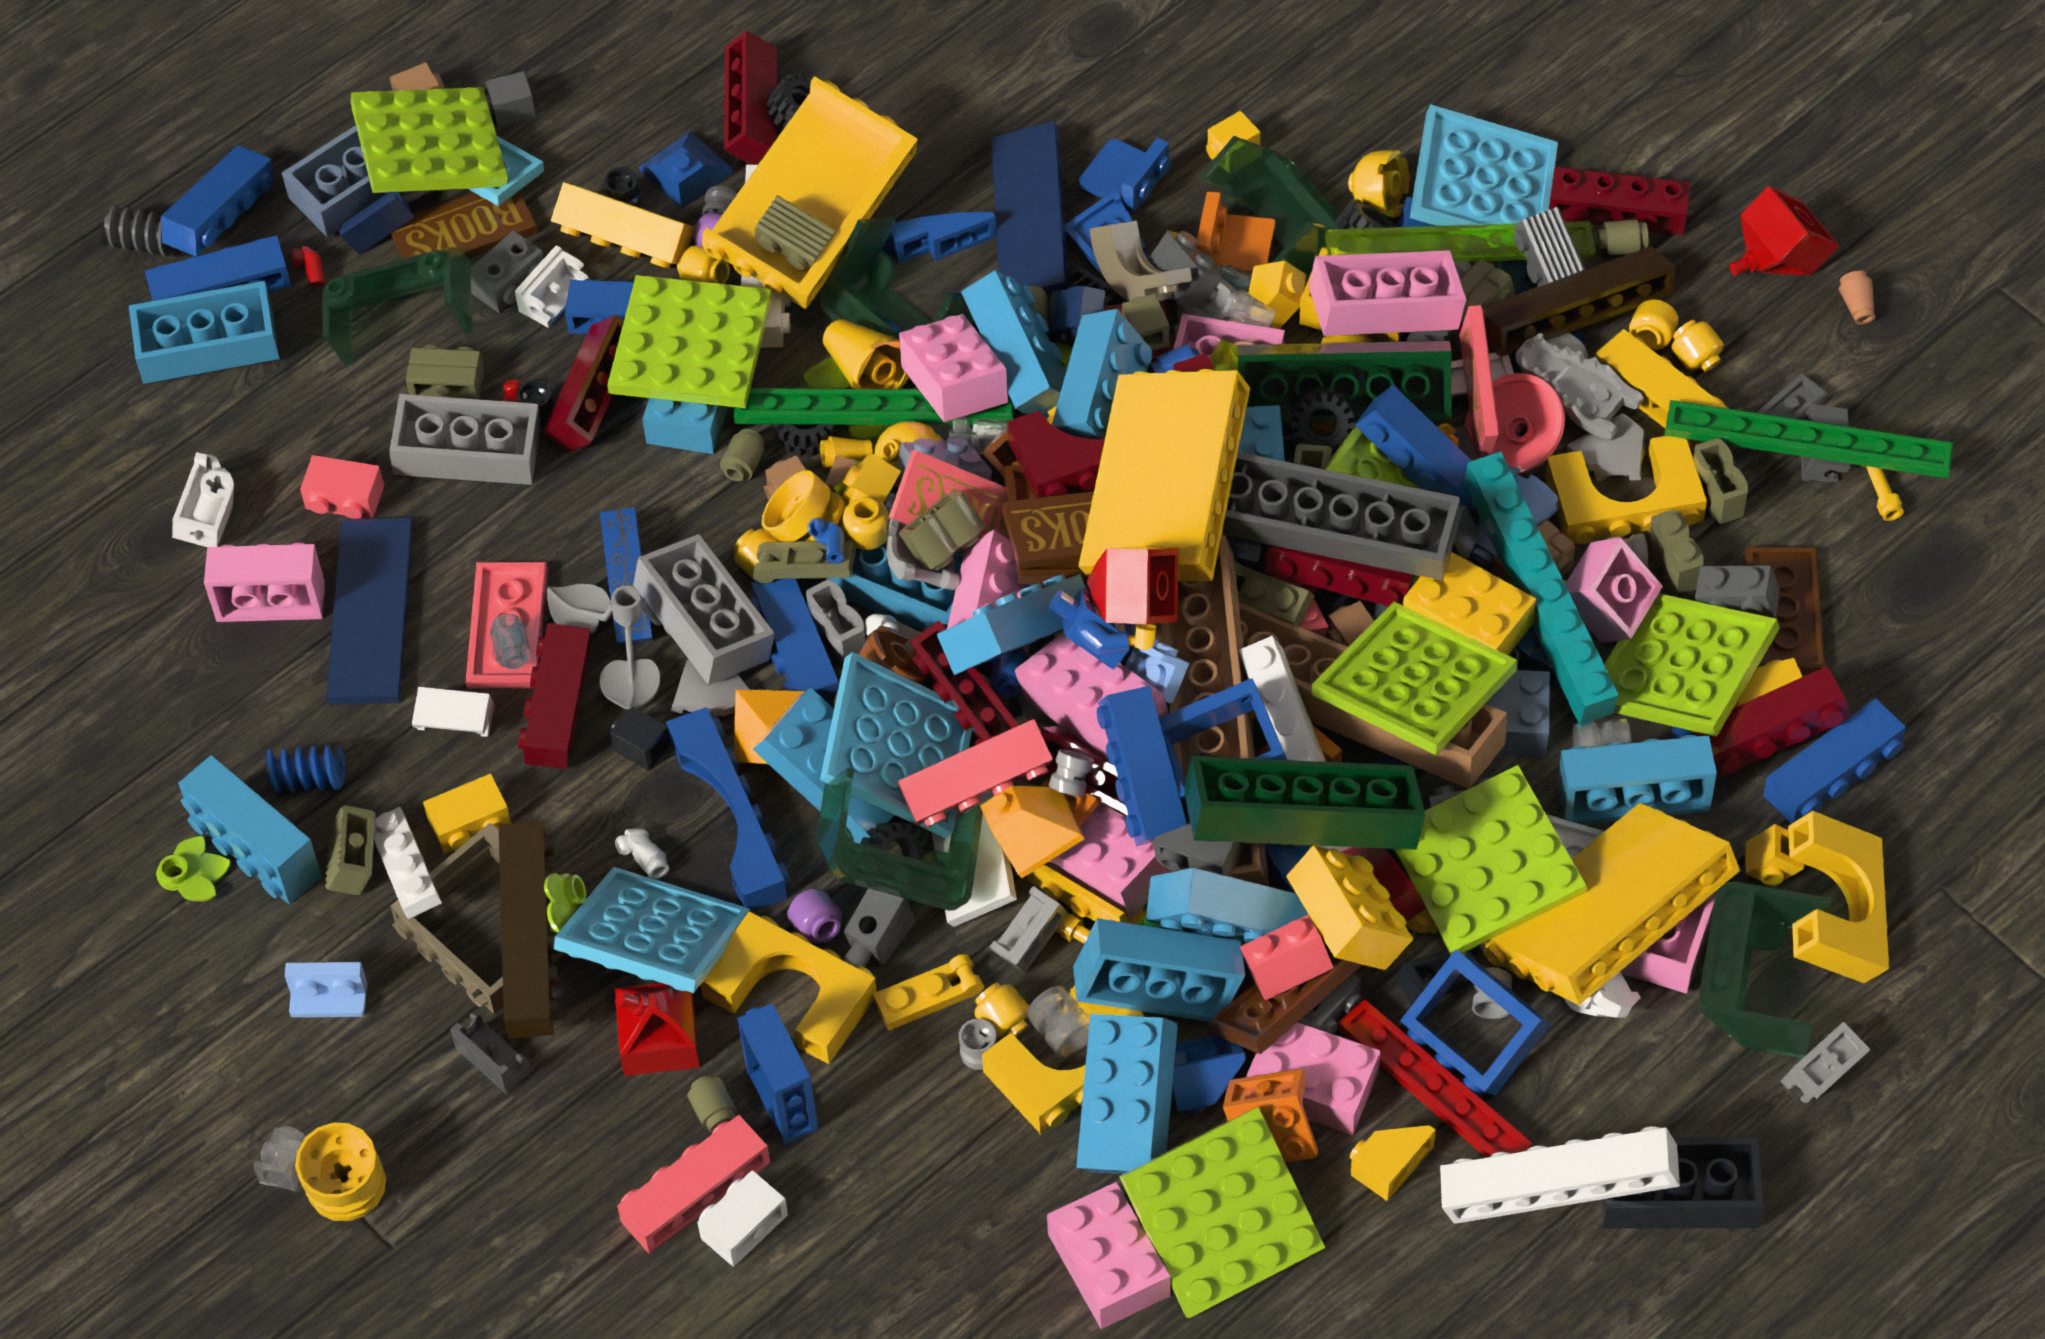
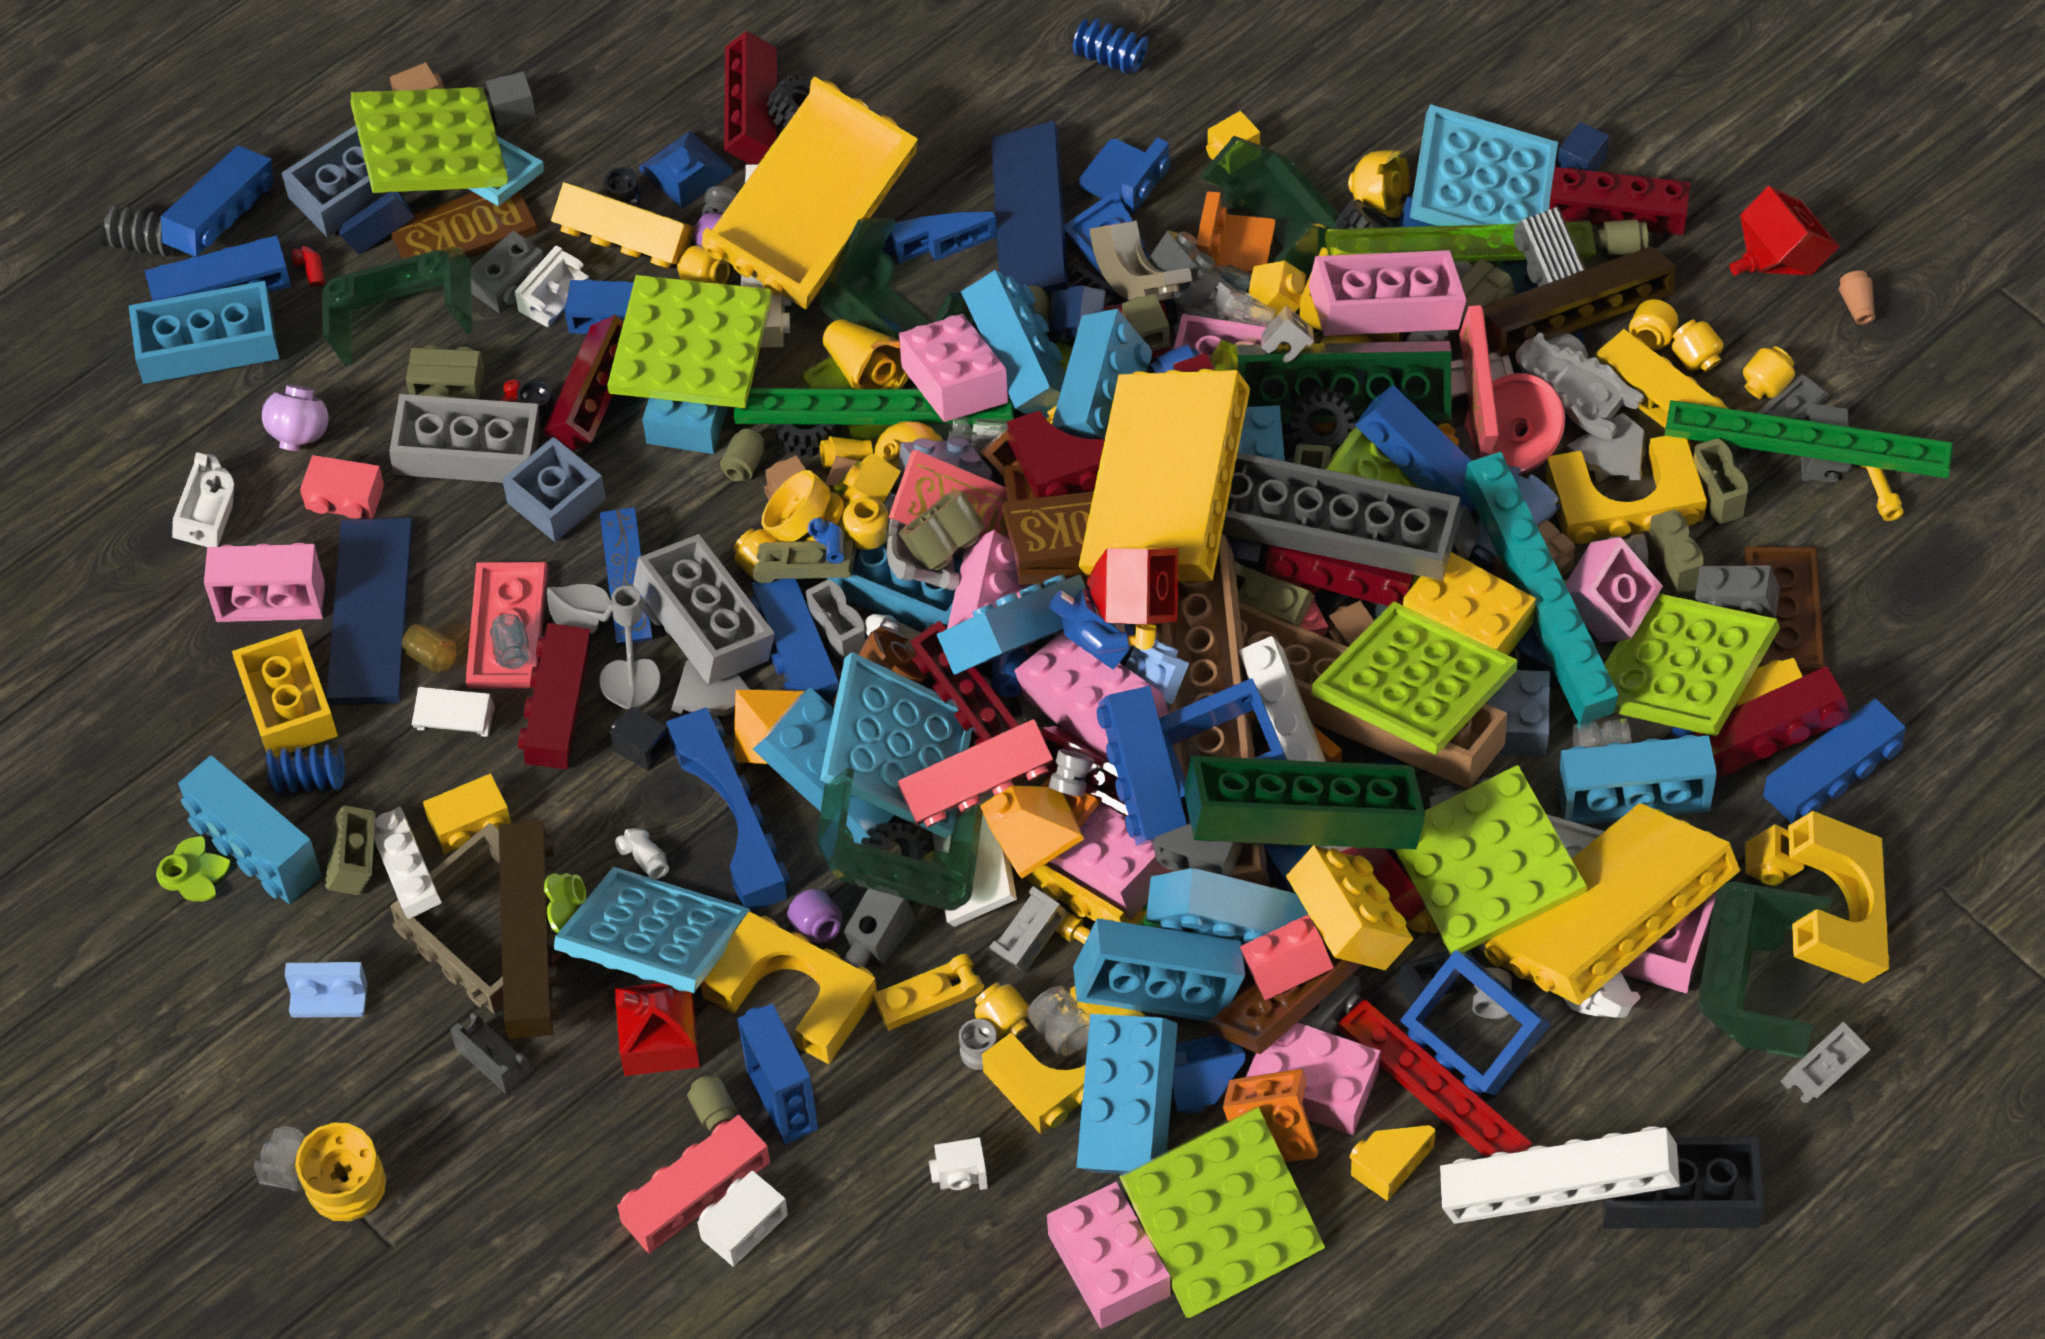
olive brick [755,195,836,271] -> none
none -> yellow brick [232,629,338,757]
none -> lavender plant [262,385,329,451]
none -> clear yellow brick [402,624,456,673]
none -> sand blue brick [502,437,606,542]
none -> white brick [929,1138,988,1190]
none -> blue piece [1073,18,1148,75]
none -> light grey hinge [1261,305,1314,362]
none -> dark blue brick [1557,122,1609,172]
none -> yellow head [1743,346,1795,399]

